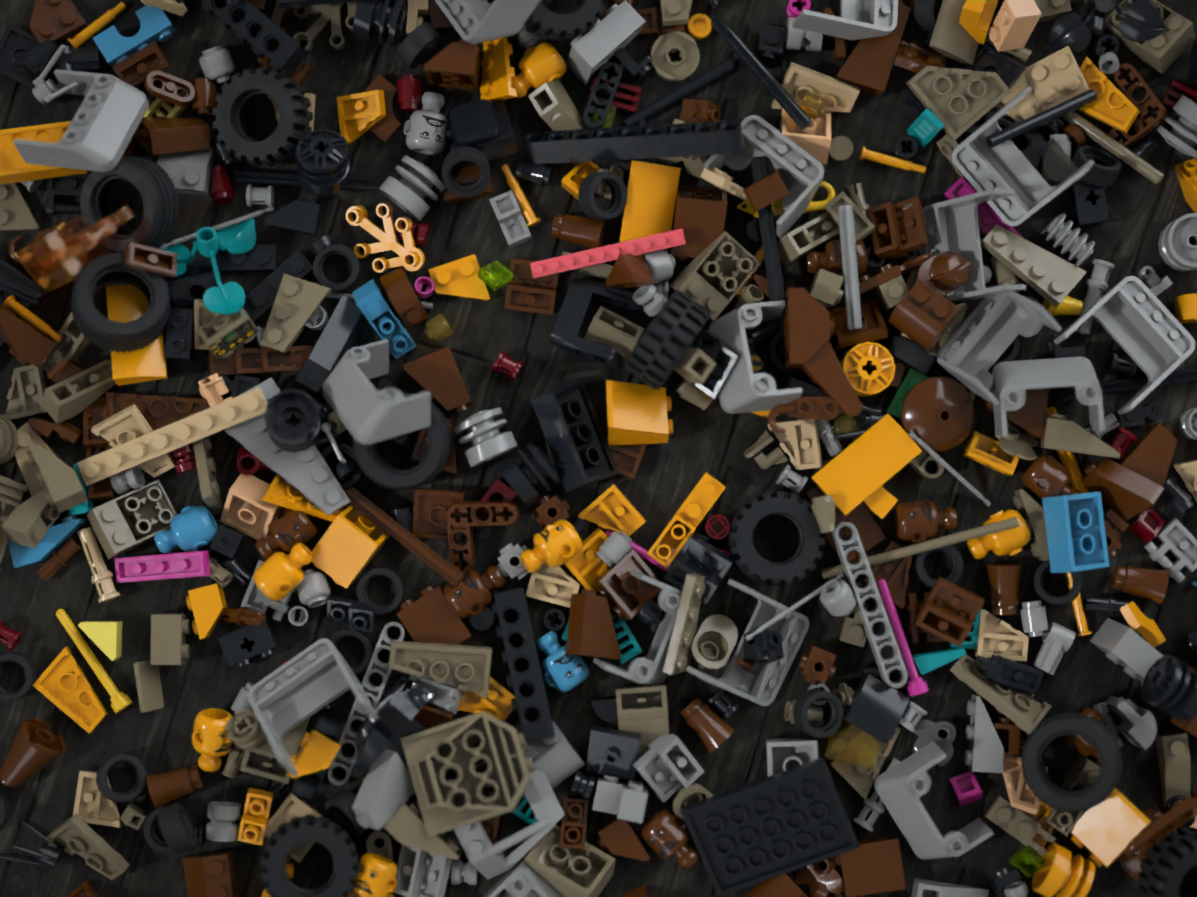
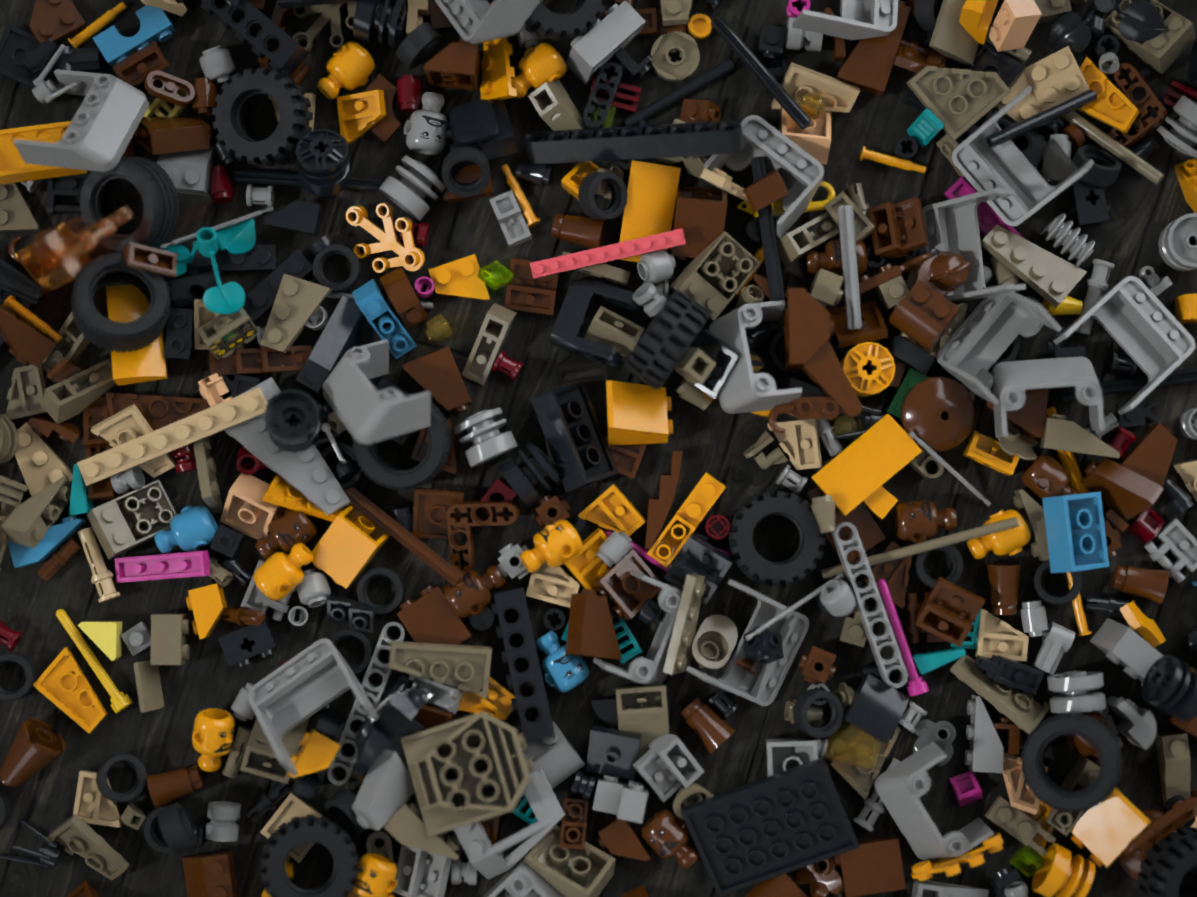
dark tan slope [26,440,88,513] -> none
dark tan wheel [226,709,266,750] -> none
light orange slope [237,787,274,846] -> none
reddish brown slope [606,254,653,288] -> none
dark tan tile [829,136,853,162] -> none
none -> light grey plate [120,621,151,656]
none -> light orange piece [317,41,375,100]
none -> dark tan slope [462,303,517,385]
none -> reddish brown slope [645,451,683,549]
none -> light grey bush [813,737,828,759]
none -> light orange plant [911,832,1004,881]
none -> light grey wheel [1047,671,1107,713]

